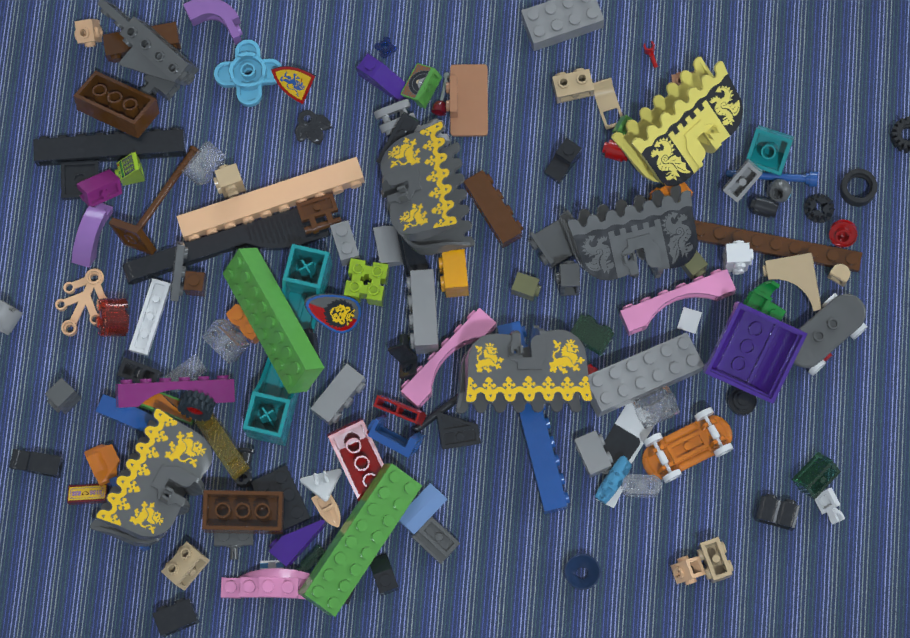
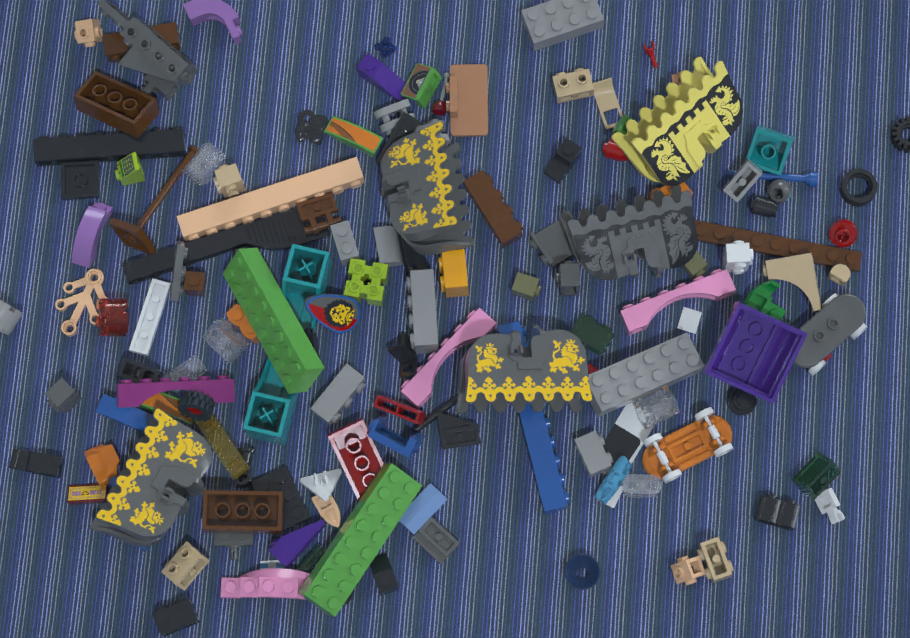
magenta hinge [77,169,122,207] -> none
medium azure plant [214,40,282,107] -> none
shield [271,66,316,104] -> none
black gear [804,193,835,223] -> none
none -> slope [324,116,383,158]

